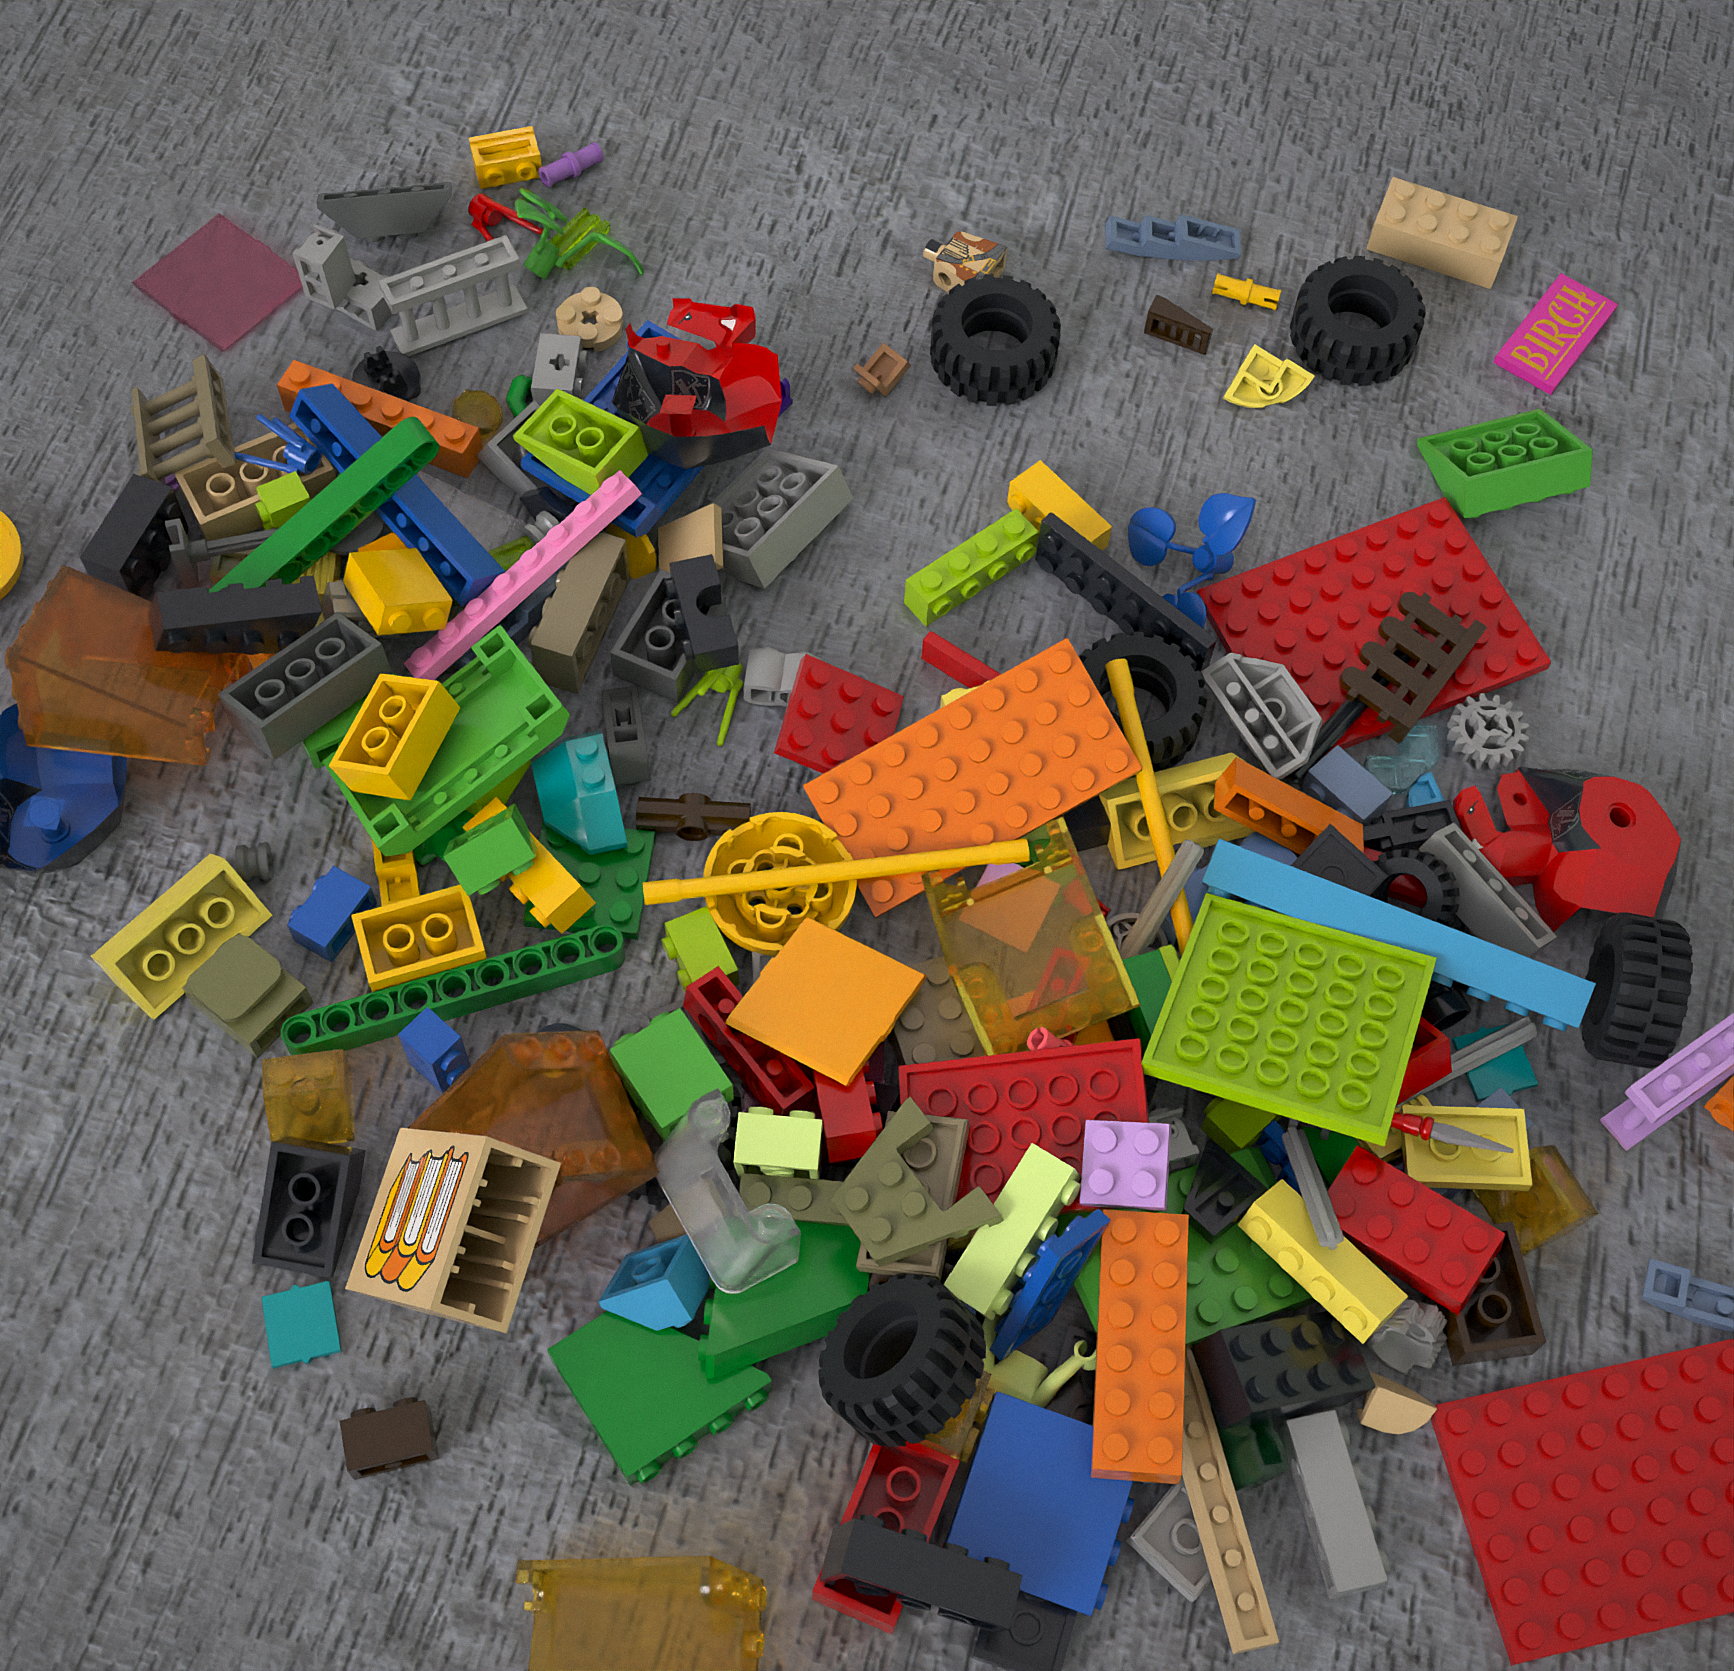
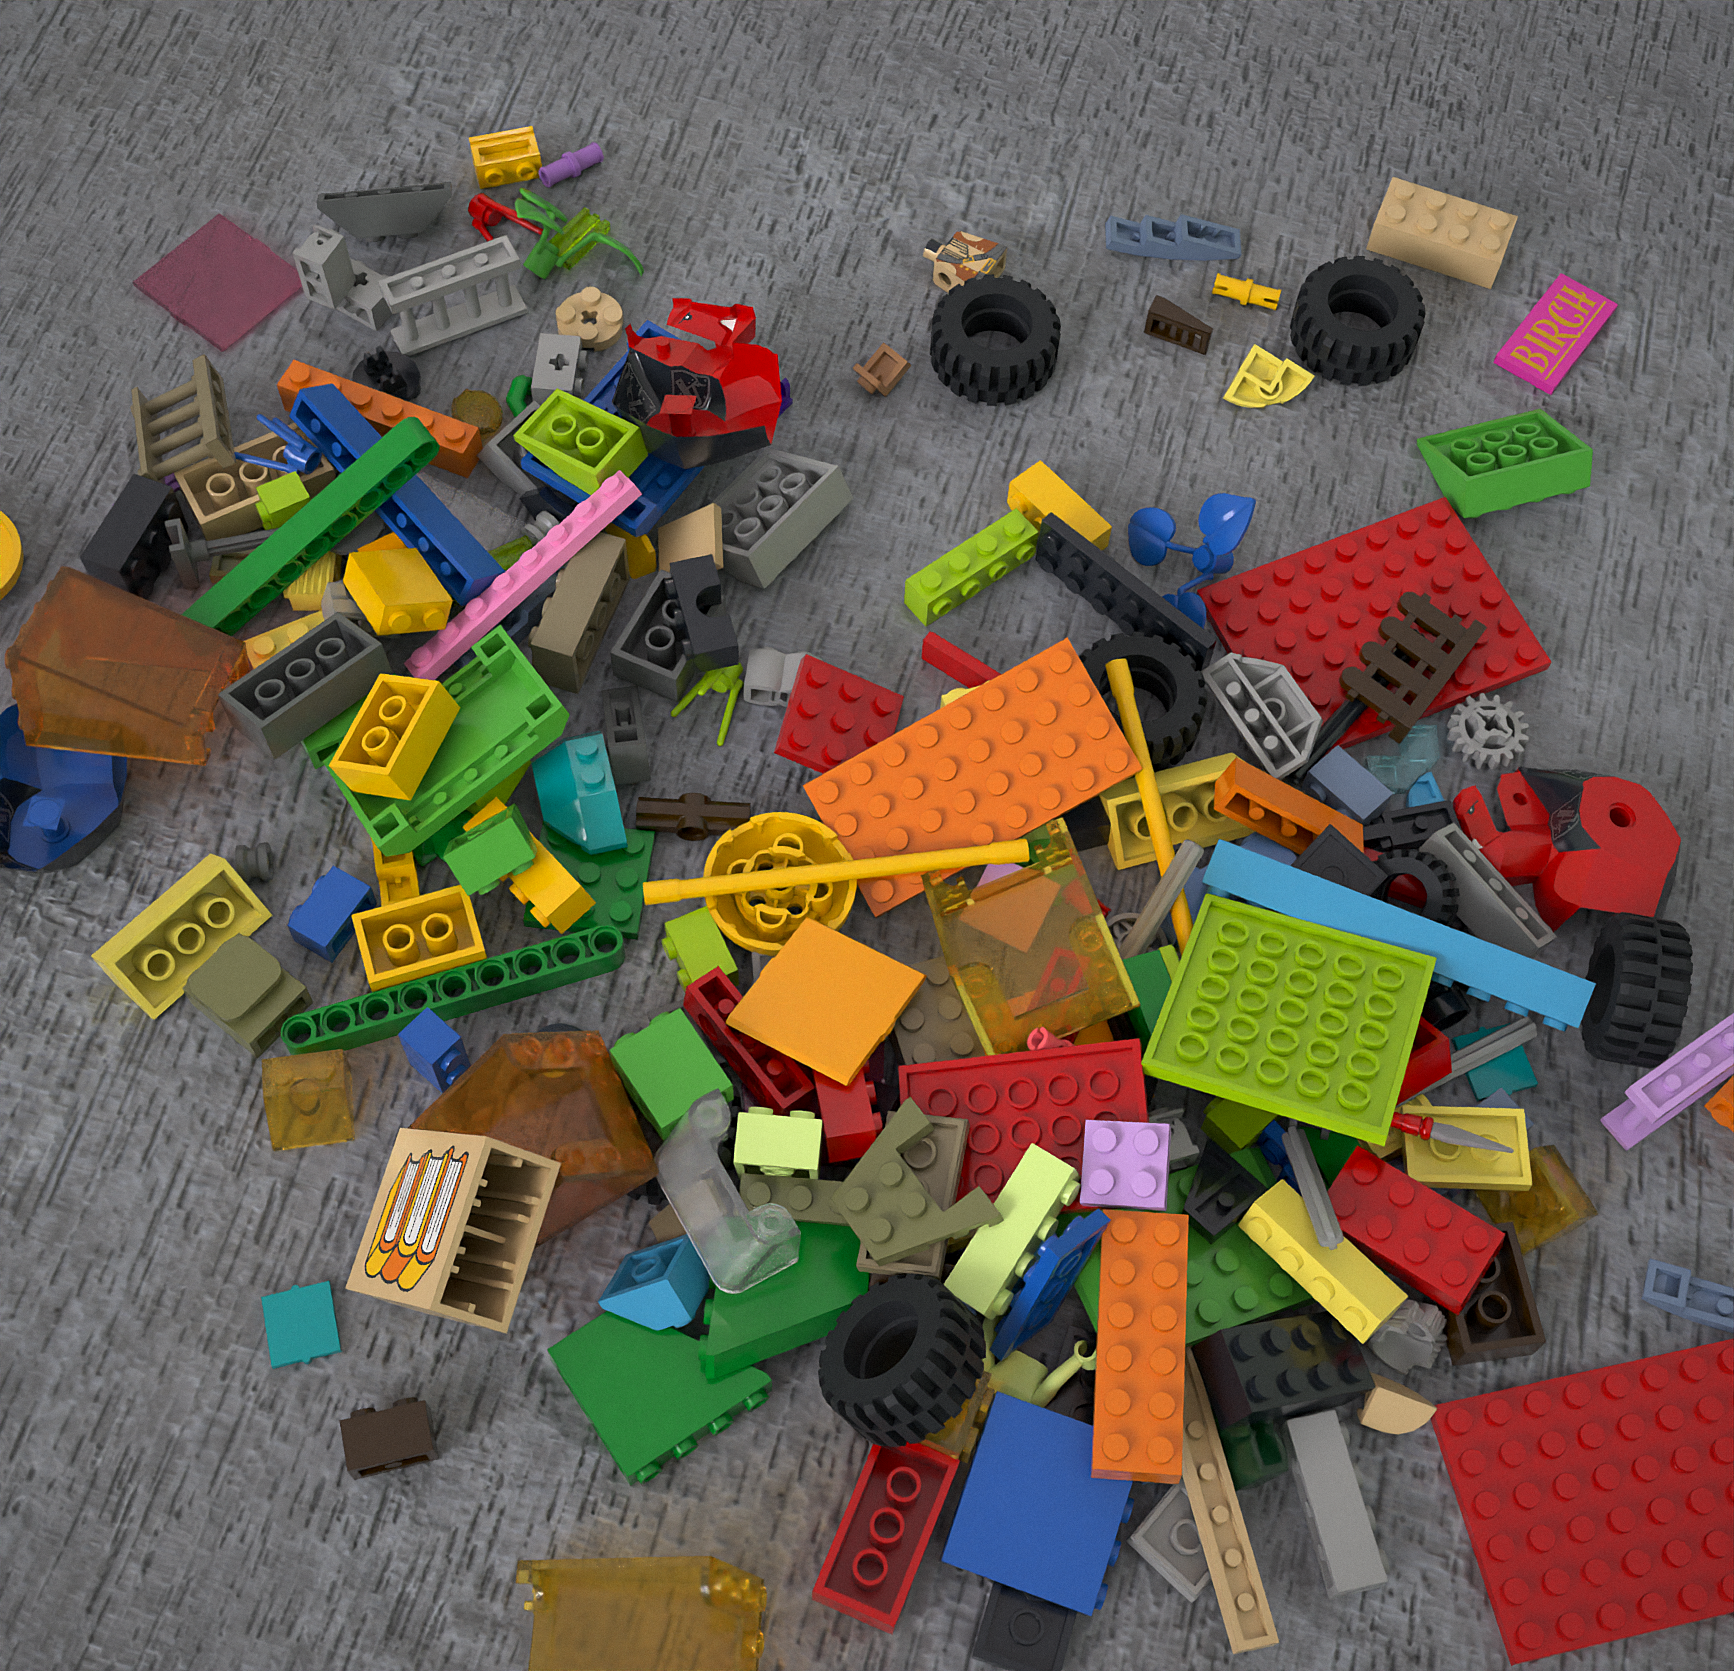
black wedge [148,575,322,655] -> none
black slope [252,1136,366,1278] -> none
black wedge [819,1515,1023,1633] -> none

